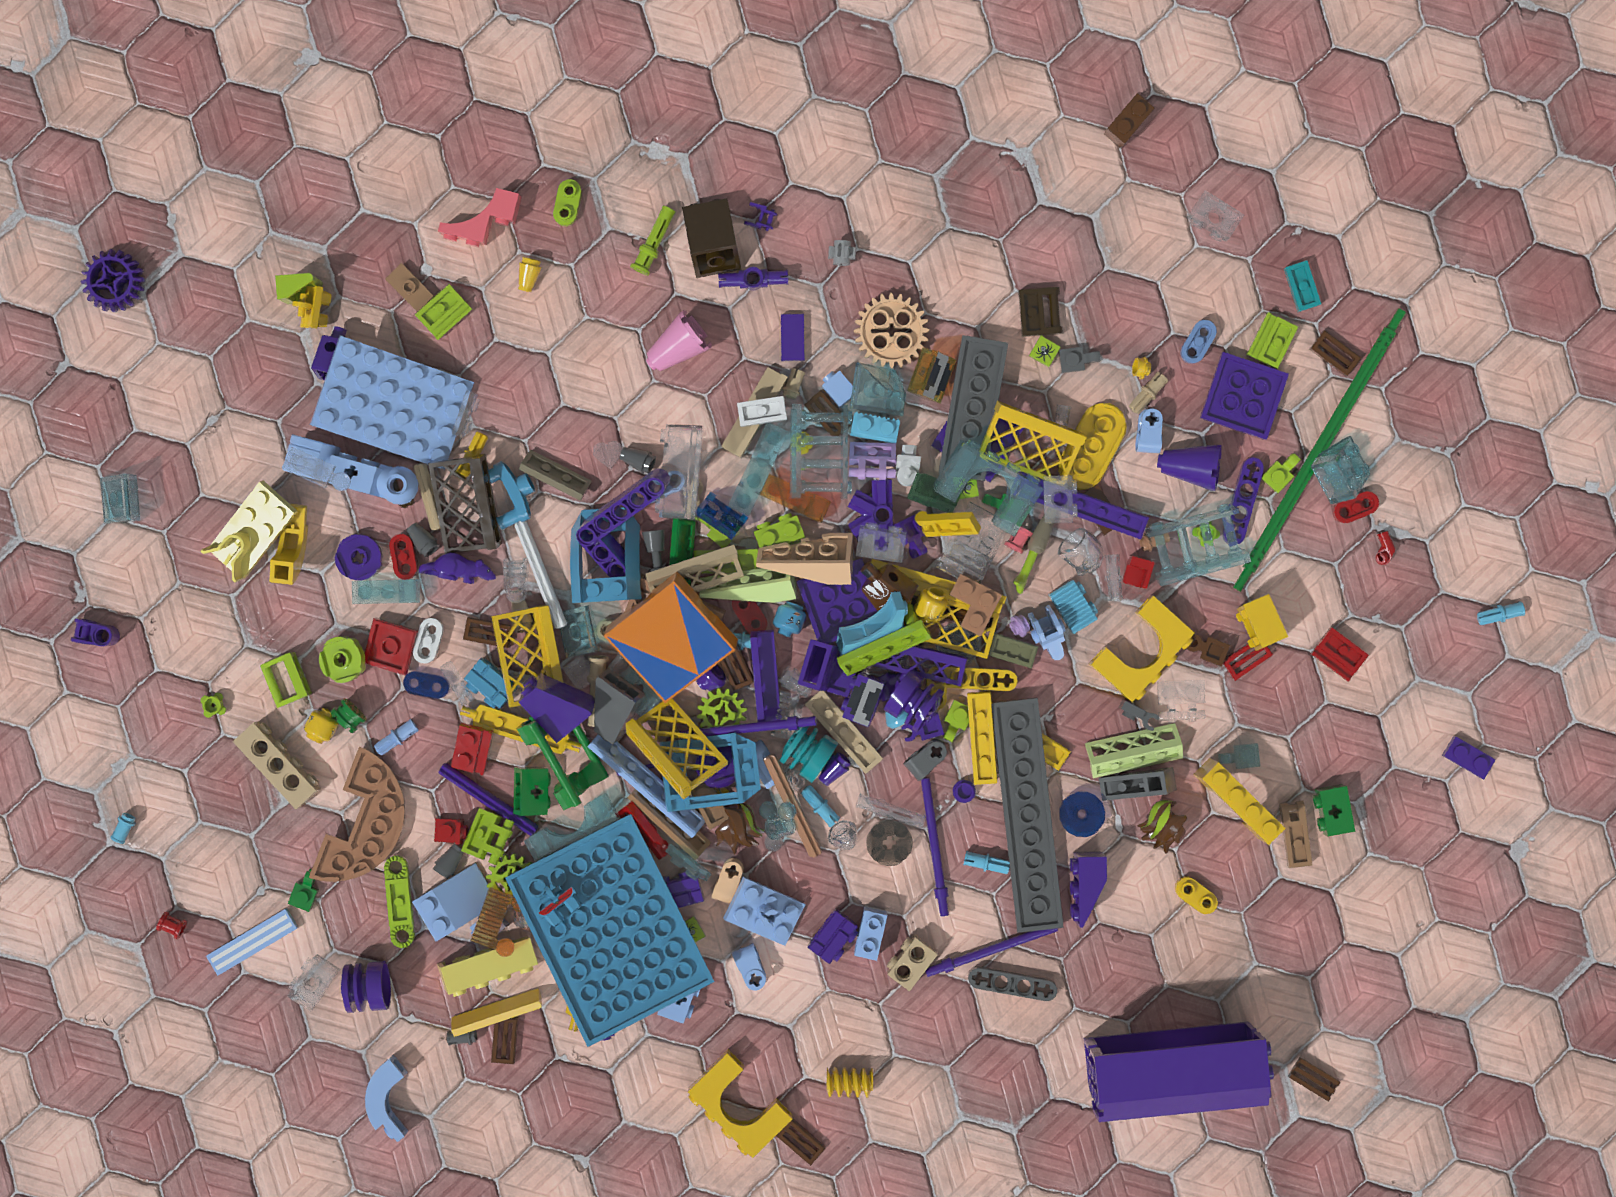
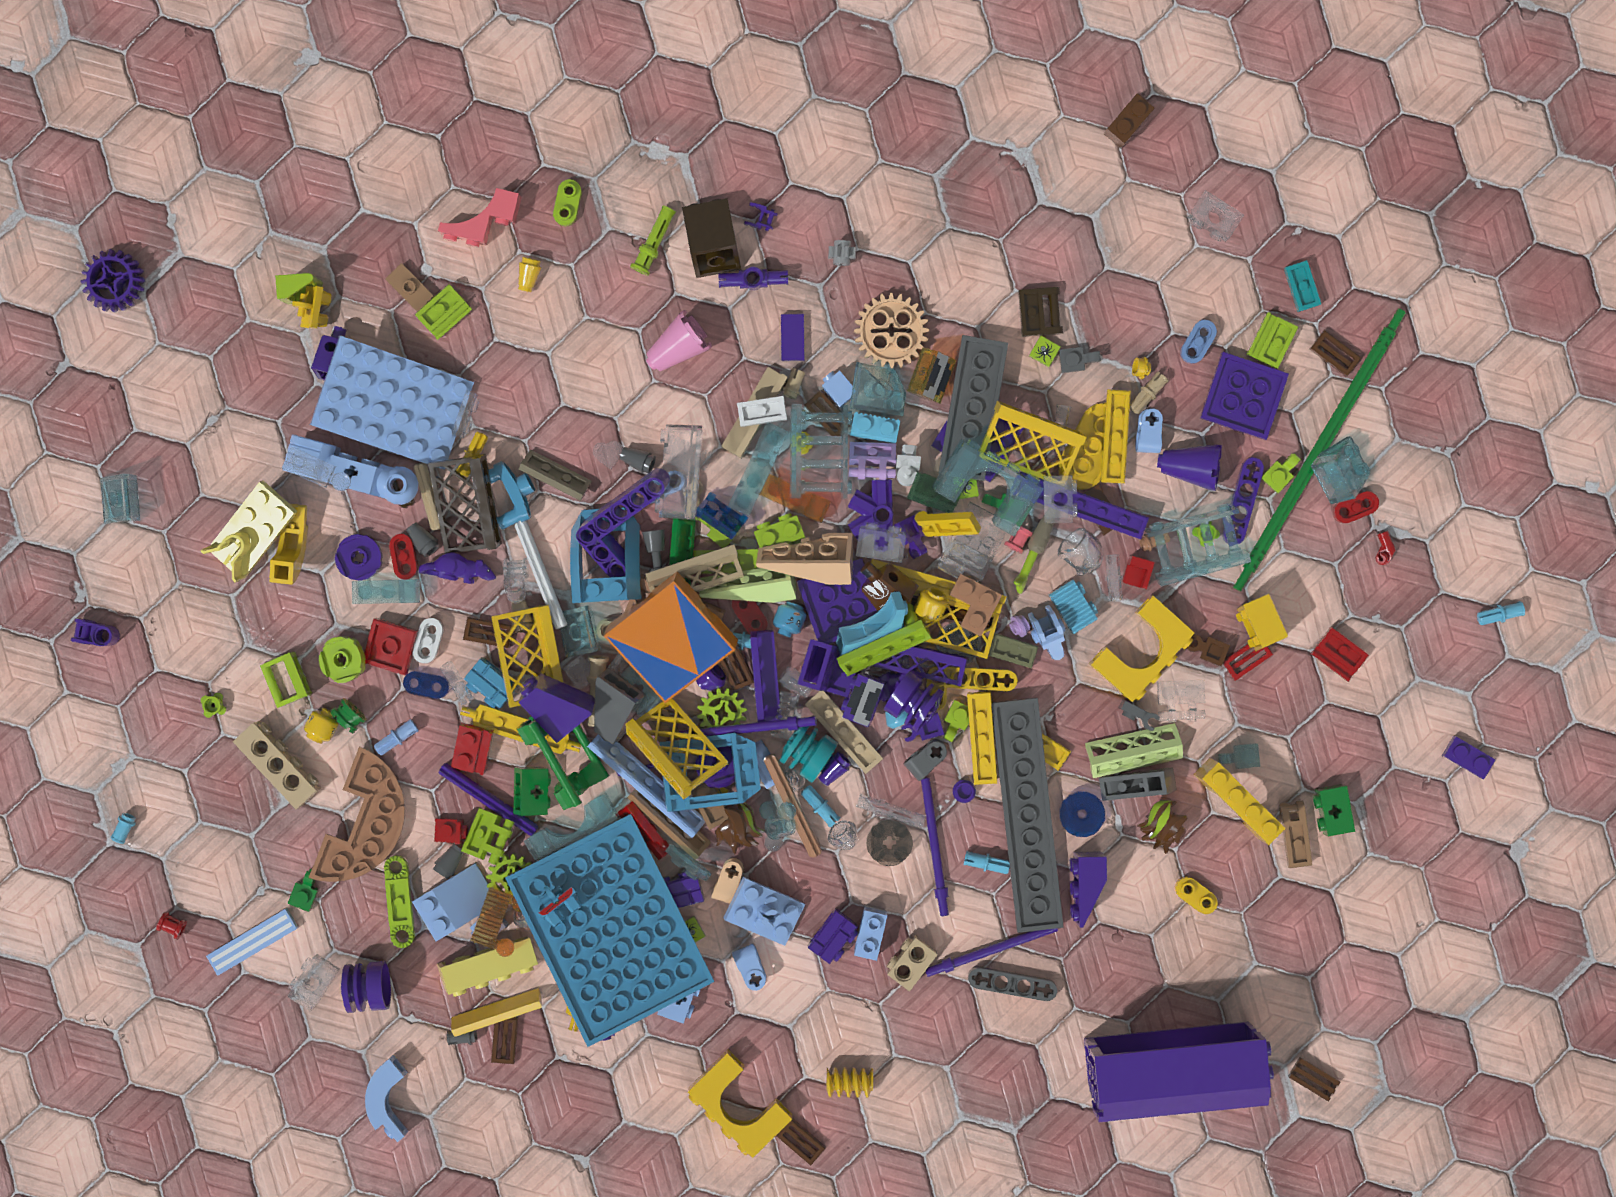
none -> yellow tile [1101,389,1131,484]

